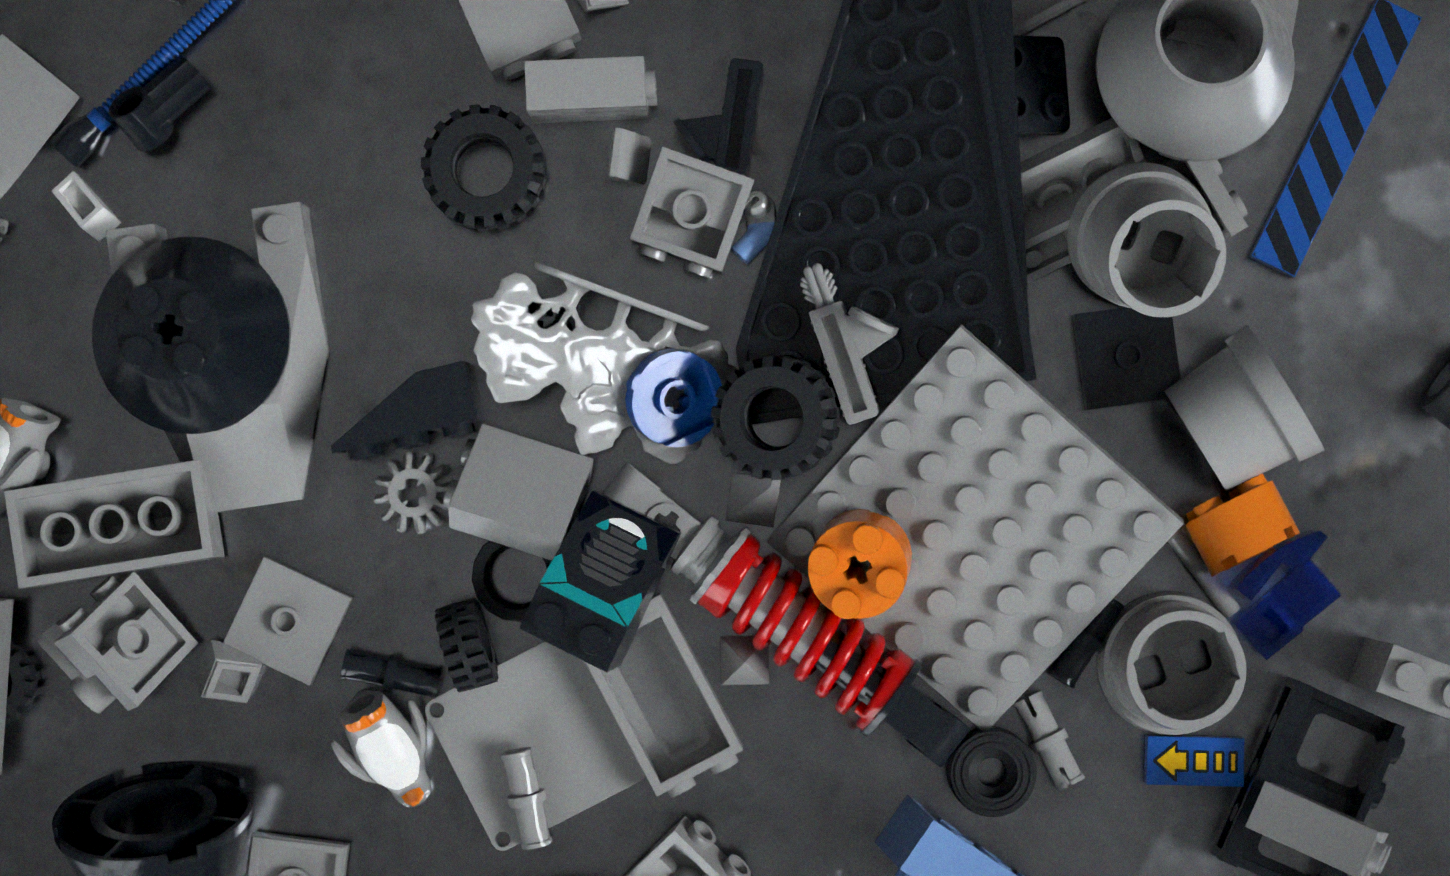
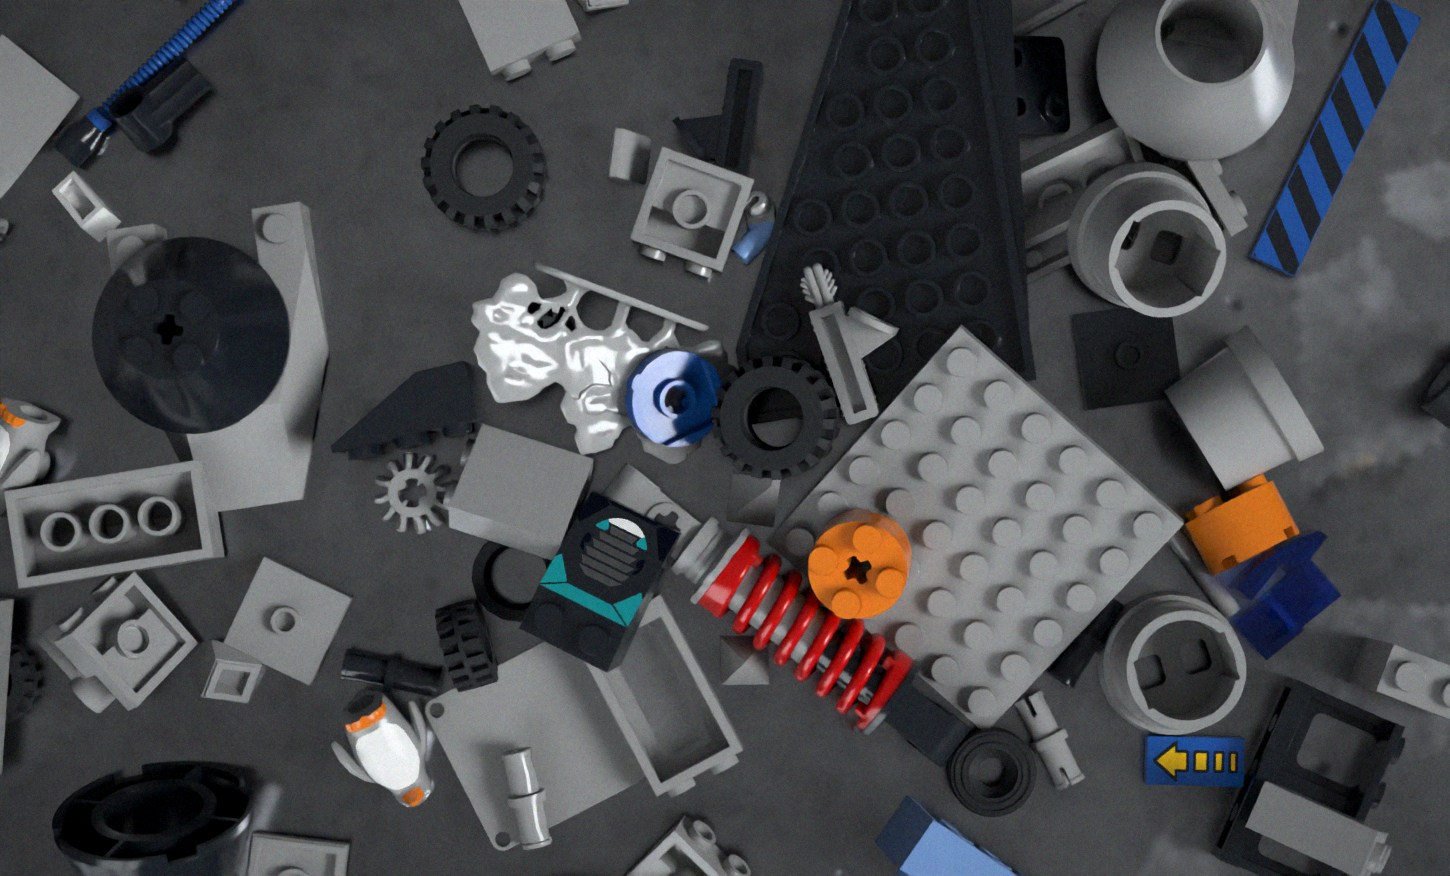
light grey brick [524,56,657,124] -> none

